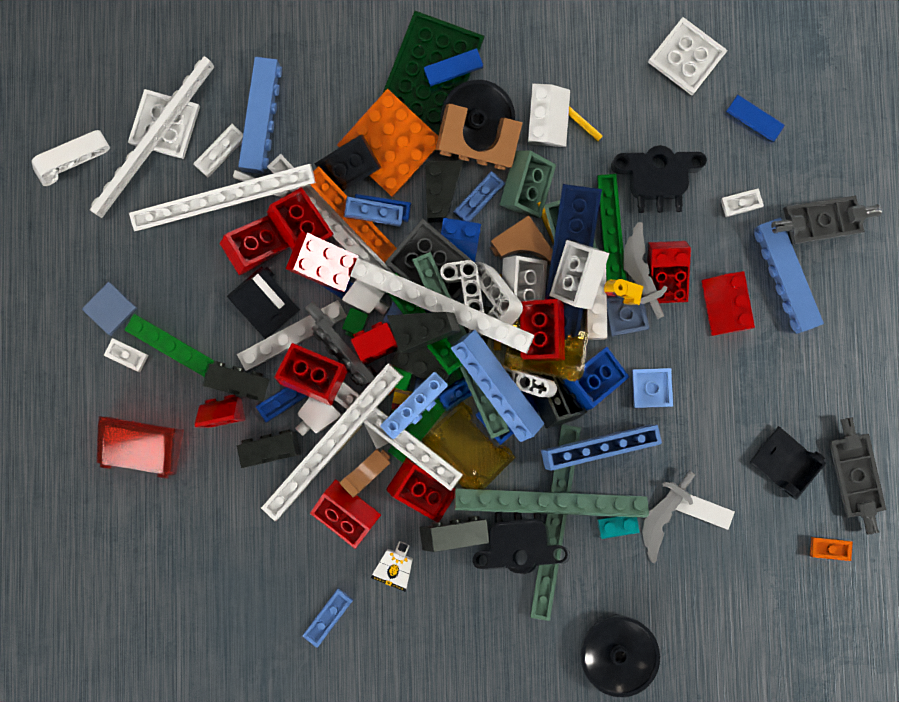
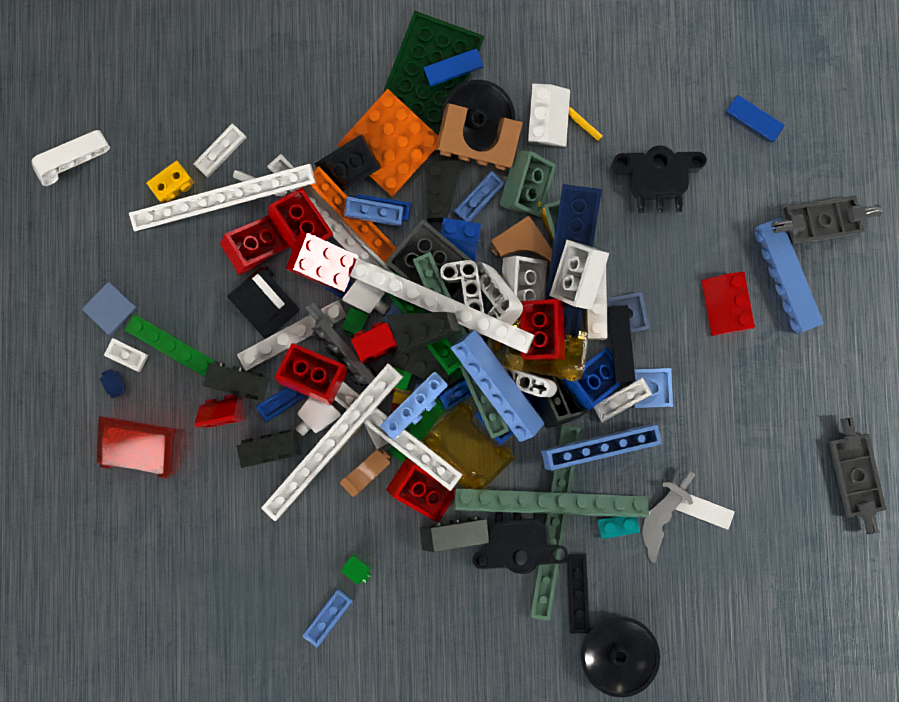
white plate [90,56,214,218] -> none
white plate [128,89,200,159] -> none
medium blue brick [238,57,282,175] -> none
red slope [310,479,381,549] -> none
torso [371,541,413,592] -> none
green plate [597,174,626,282] -> none
yellow leg [604,279,643,305] -> none
light grey sword [624,222,667,319] -> none
red slope [647,241,691,303] -> none
white plate [648,17,728,96] -> none
white plate [720,188,764,217] -> none
black door [750,426,826,500] -> none
orange plate [810,537,853,561] -> none
none -> dark blue brick [100,369,126,399]
none -> yellow brick [146,160,195,203]
none -> green brick [340,554,372,585]
none -> black tile [567,553,590,634]
none -> white tile [593,377,653,423]
none -> black tile [608,305,636,383]

